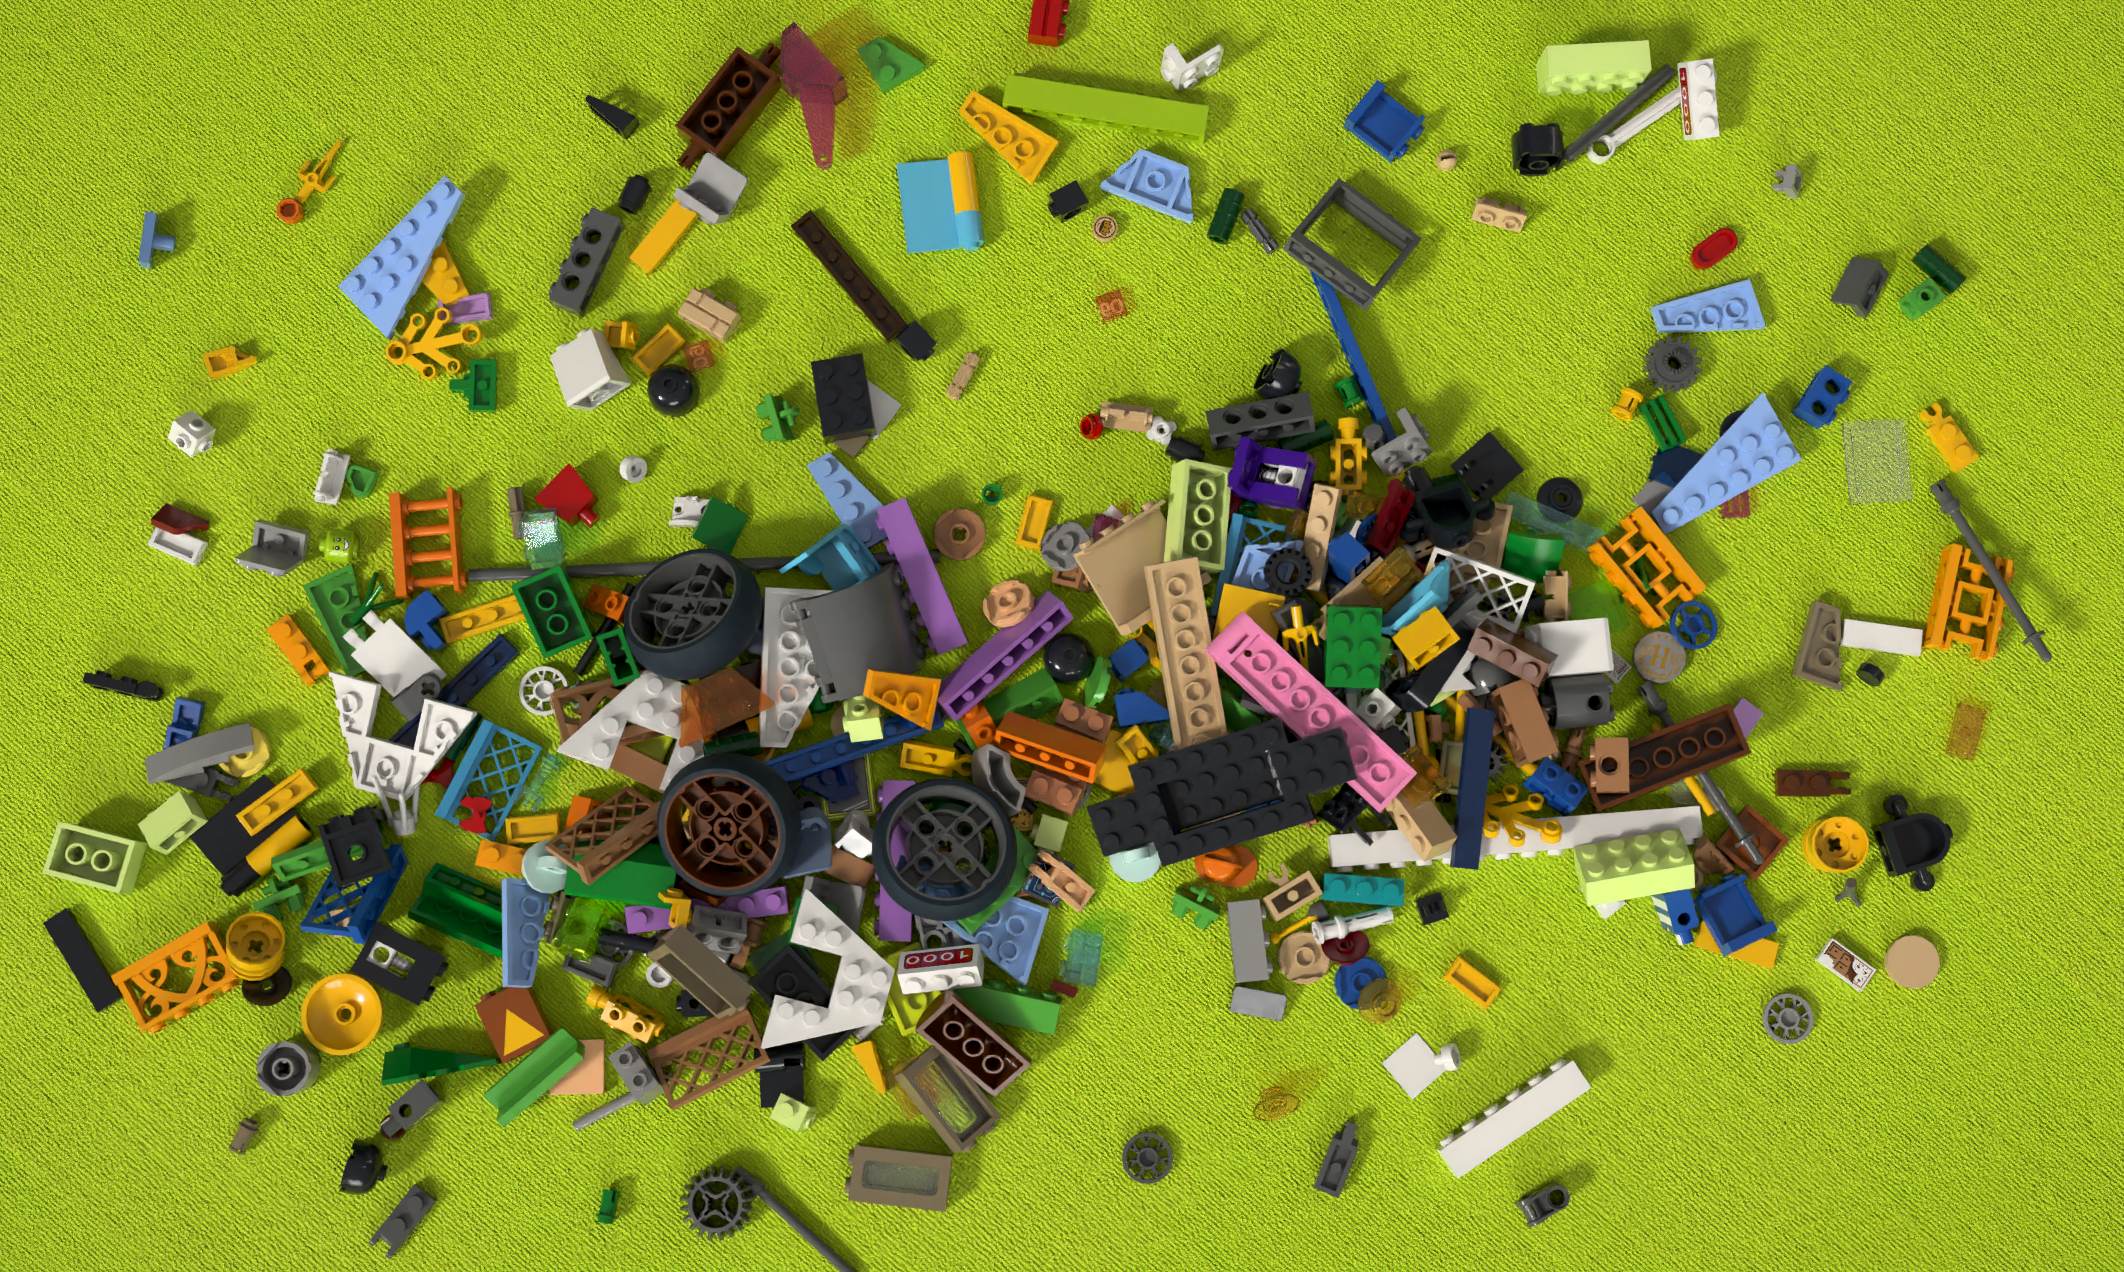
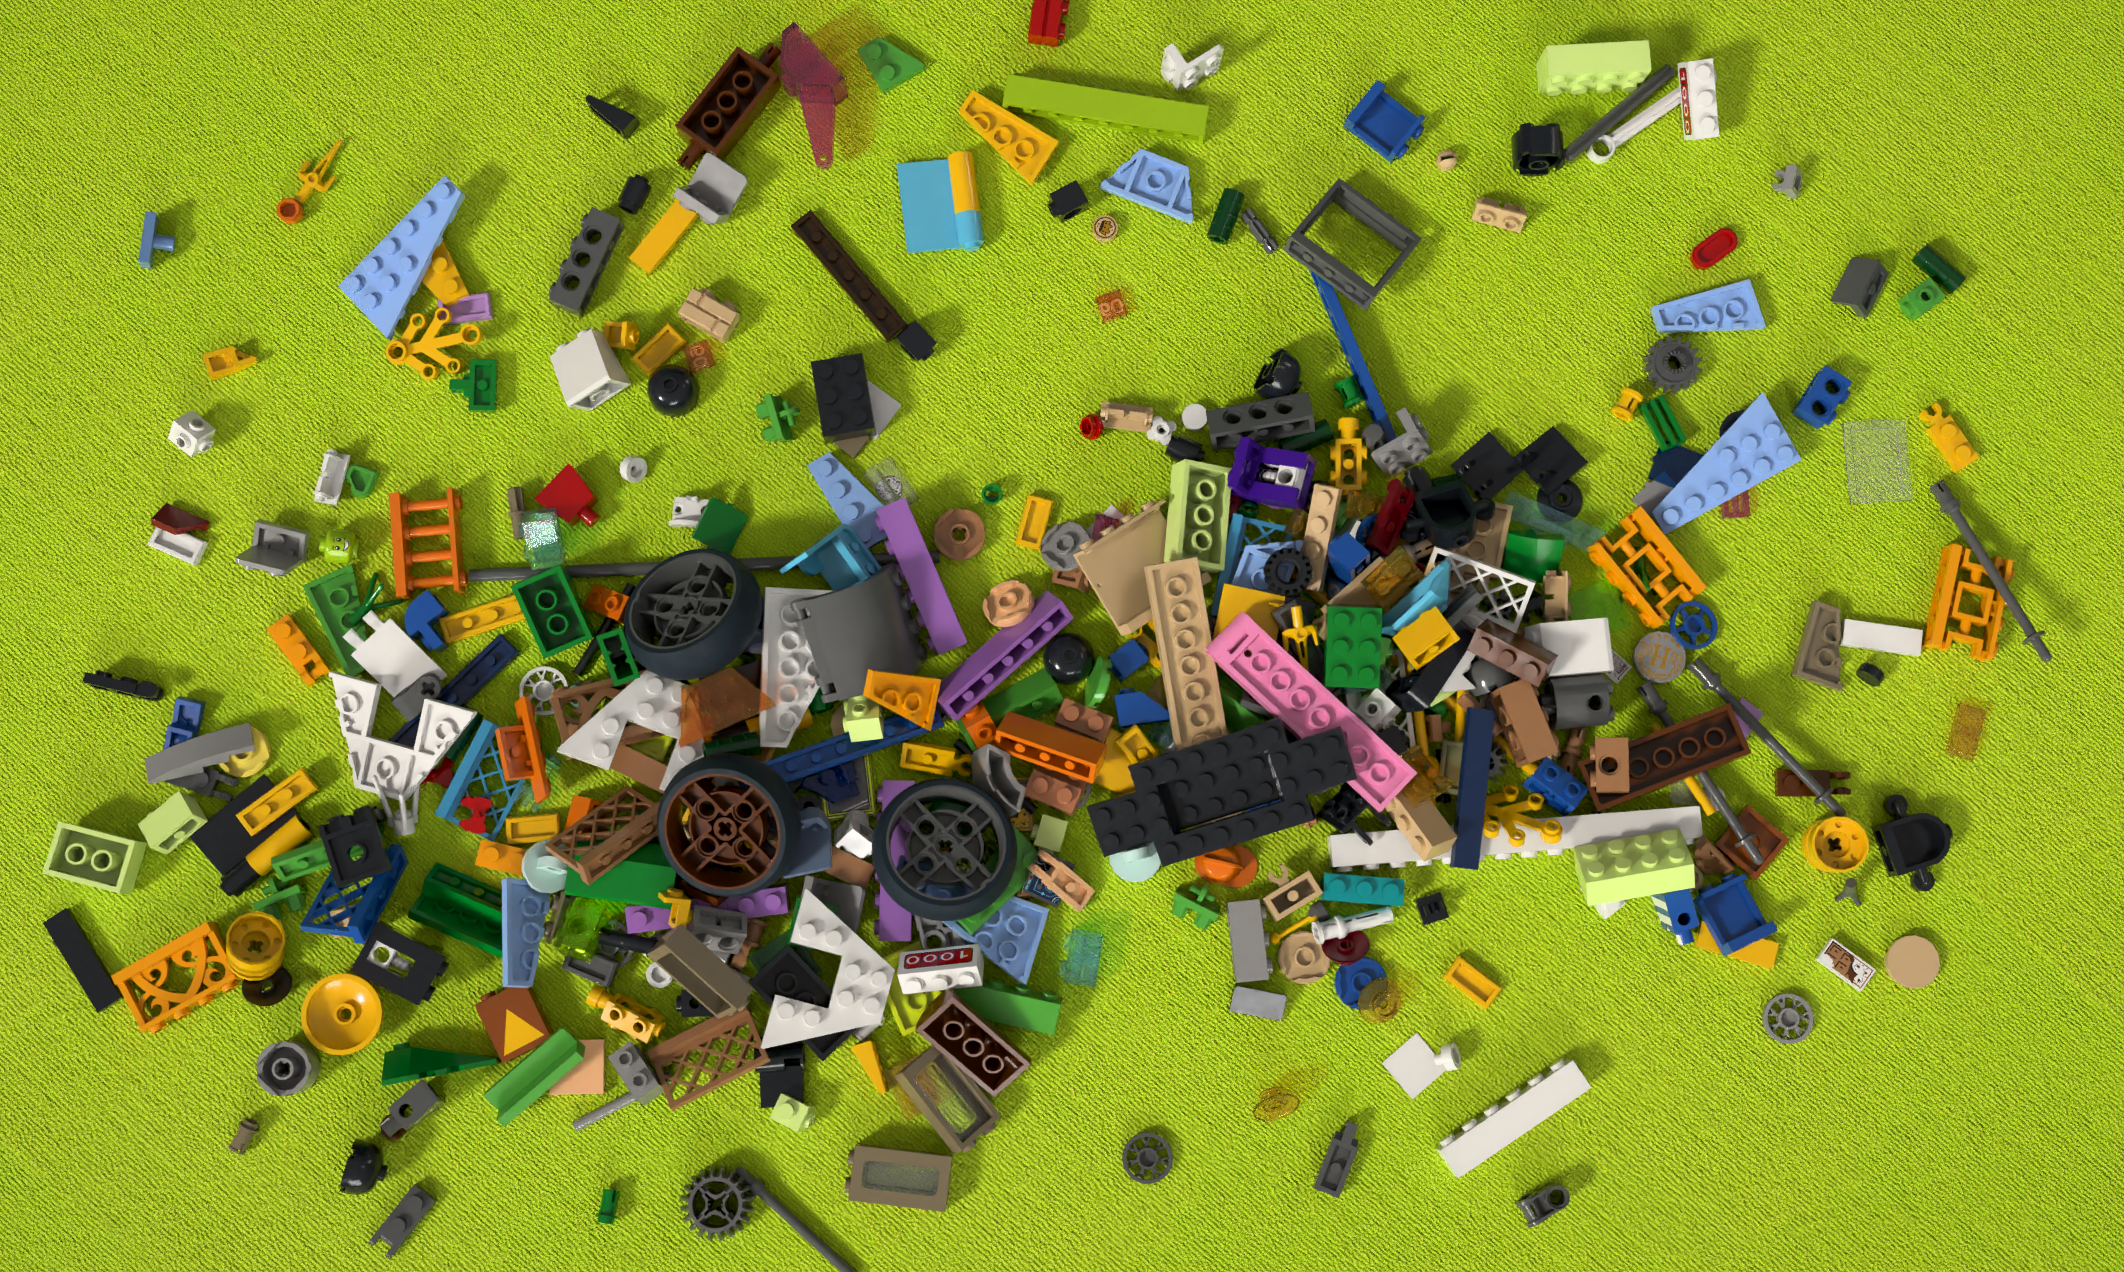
tan axle [946,352,980,401] -> none
clear red tile [1050,978,1079,998] -> none
none -> orange bracket [495,695,551,804]
none -> clear slope [864,456,919,506]
none -> white tile [1182,404,1207,431]
none -> black plate [1513,426,1588,495]
none -> dark grey bar [1687,656,1846,817]

